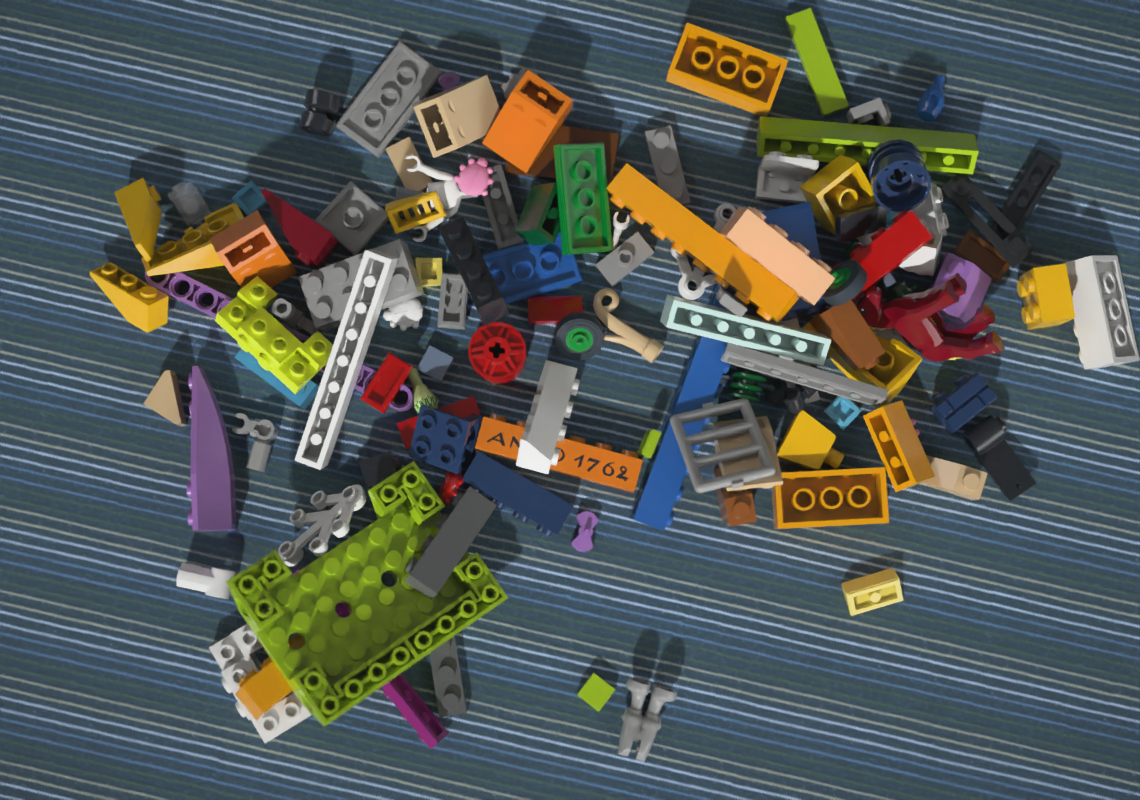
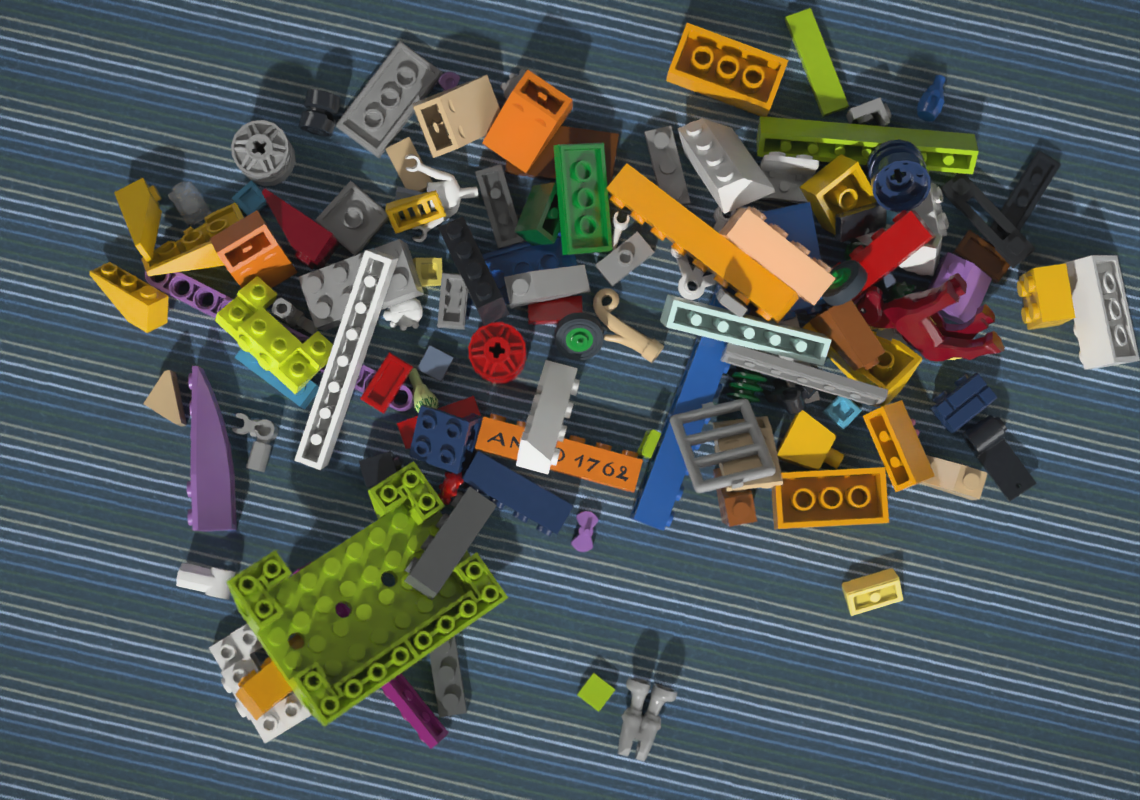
white plant [278,485,367,566] -> none
bright pink piece [454,158,494,196] -> none
none -> light grey wheel [231,120,295,186]
none -> light grey slope [504,265,590,308]
none -> white slope [678,118,775,214]

